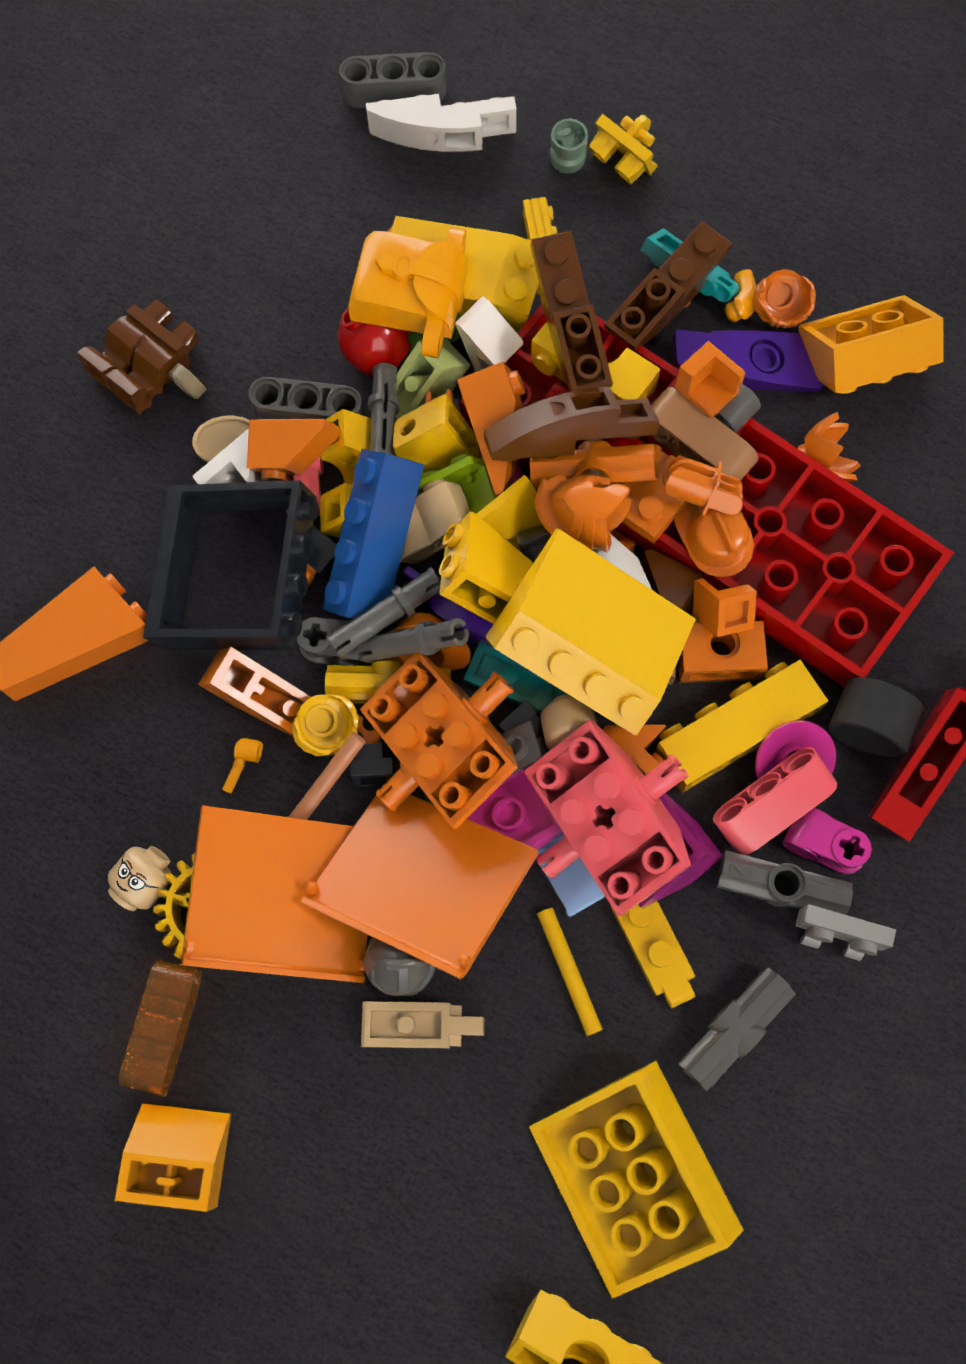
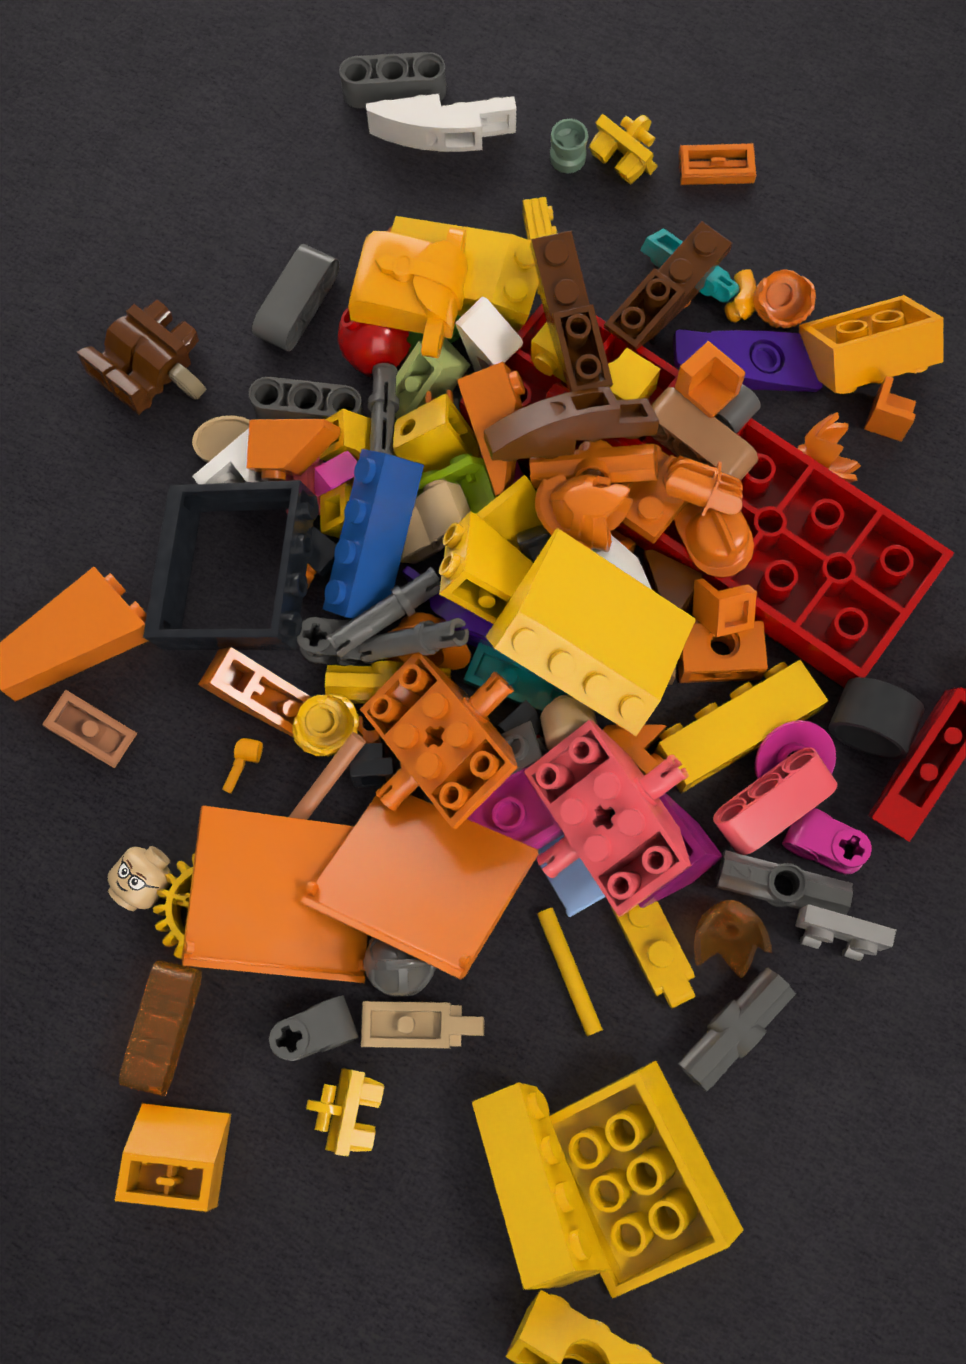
none -> nougat slope [42,690,137,769]
none -> dark grey beam [252,244,339,351]
none -> dark grey piece [269,995,359,1061]
none -> yellow hips [306,1068,384,1156]
none -> dark pink slope [314,451,358,496]
none -> yellow wedge [472,1082,610,1290]
none -> orange tile [679,144,756,185]
none -> clear orange piece [694,900,772,978]
none -> orange panel [864,376,916,441]

